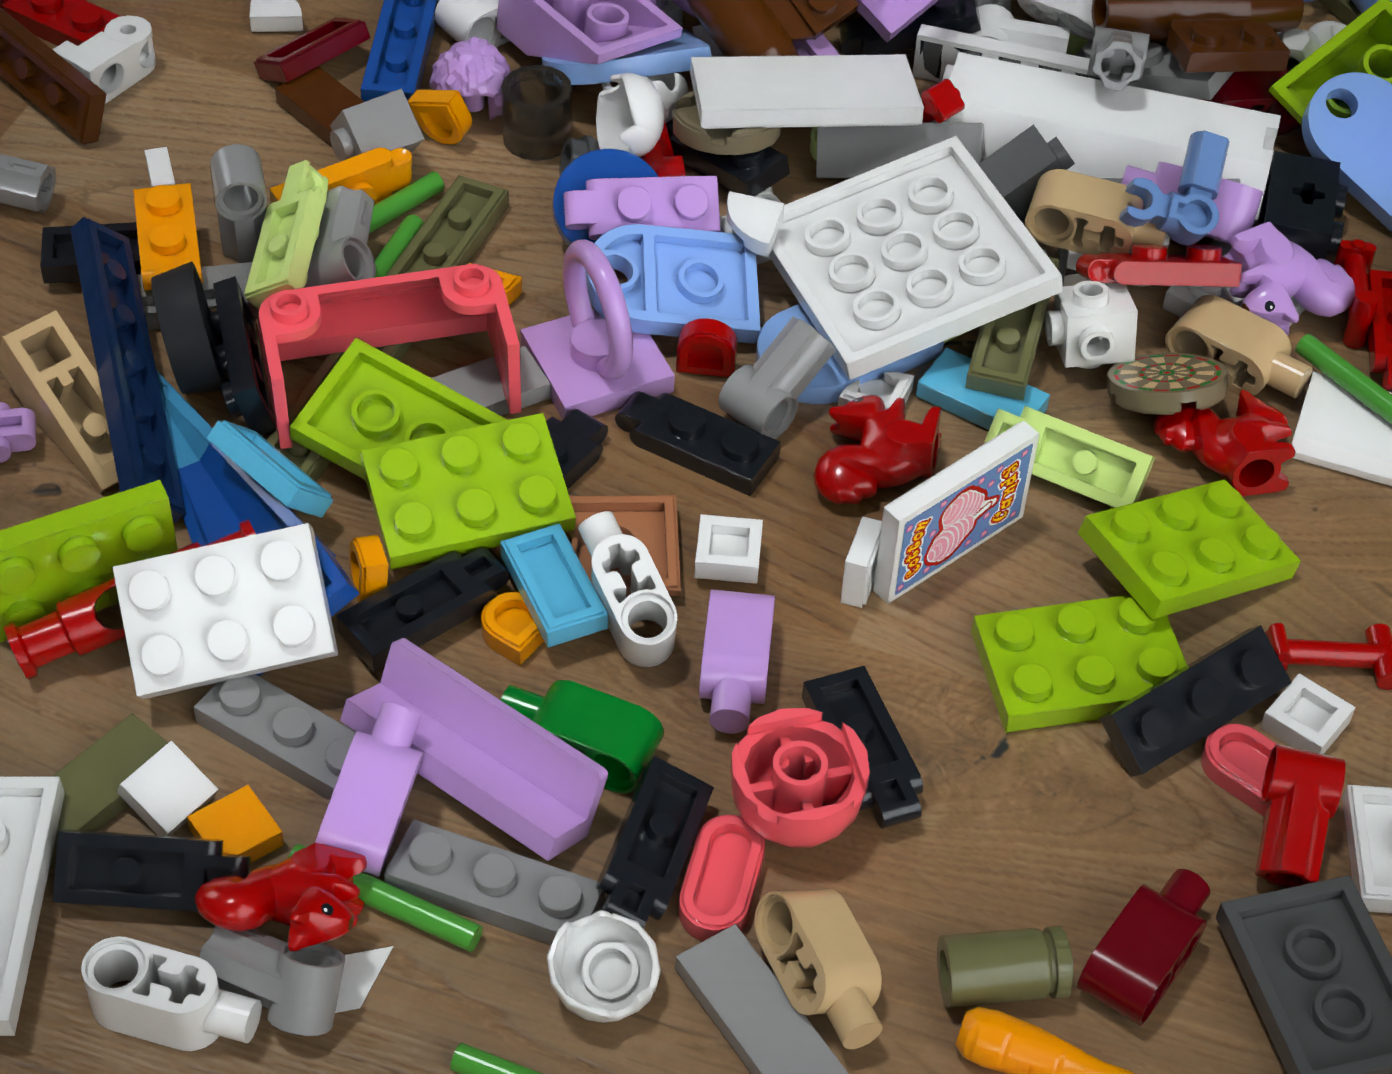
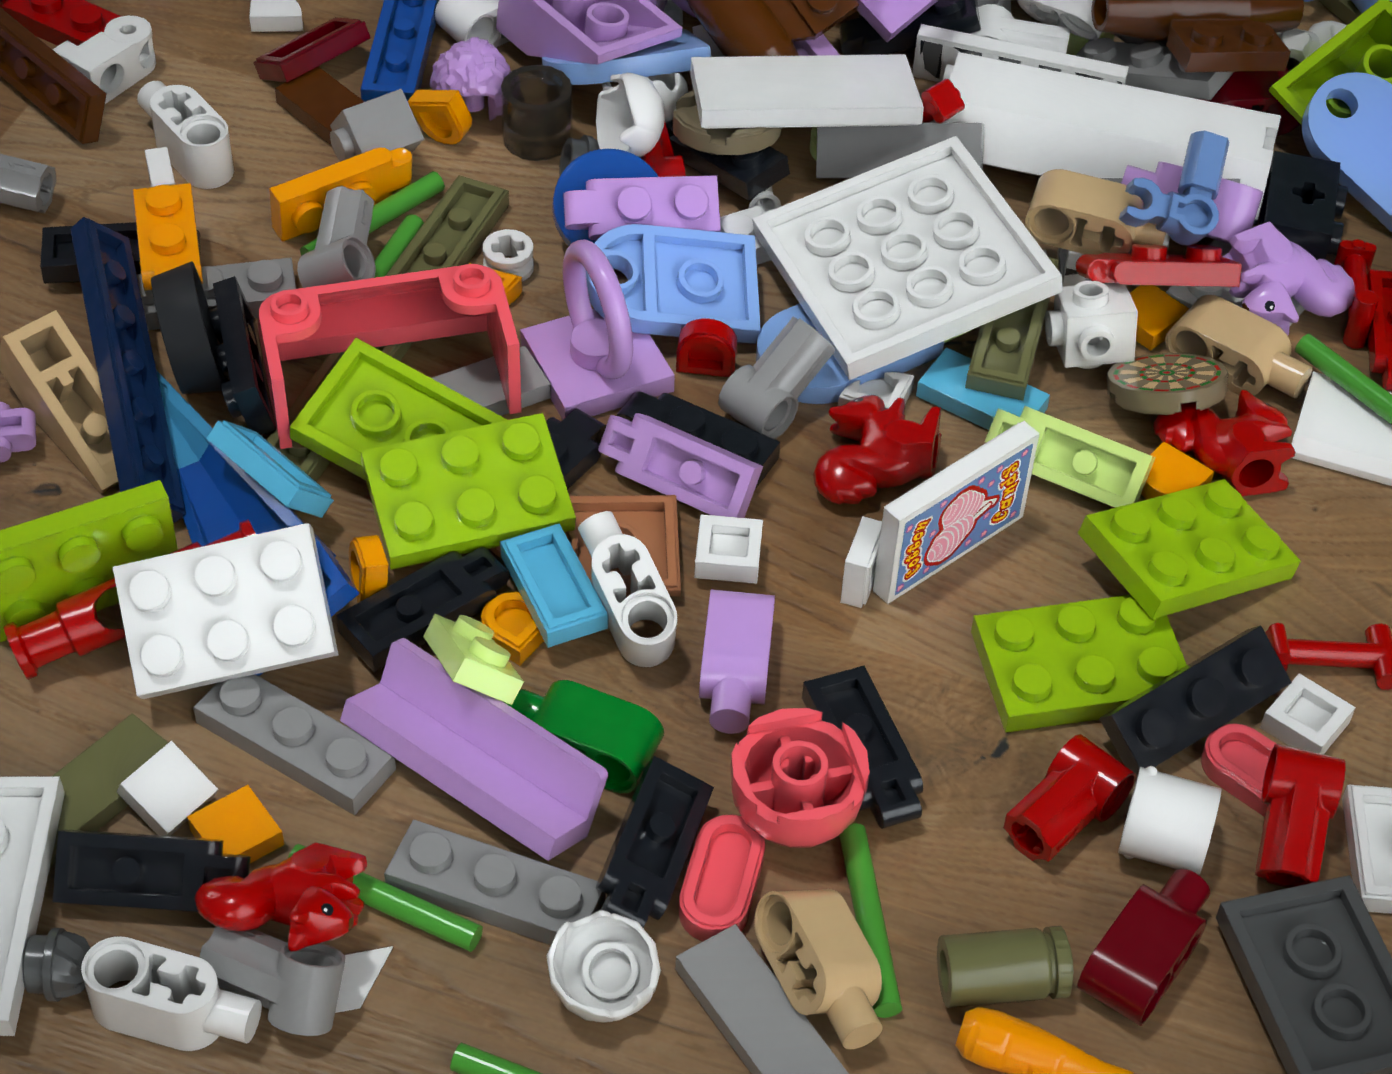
light grey piece [210,144,268,263] -> none
yellowish green hinge [244,160,329,309] -> none
lavender piece [315,702,423,877] -> none
white tile [727,191,784,257] -> none
dark grey brick [978,124,1075,226] -> none
light grey piece [1087,26,1150,91] -> none
none -> dark grey plate [23,928,90,1002]
none -> white piece [137,81,234,189]
none -> yellowish green plate [423,614,524,705]
none -> white bush [483,229,534,282]
none -> lavender hinge [598,413,763,518]
none -> bright green bar [839,823,902,1018]
none -> red piece [1003,734,1137,862]
none -> white piece [1118,766,1222,875]
none -> light orange tile [1130,285,1189,351]
none -> light orange tile [1141,442,1214,500]

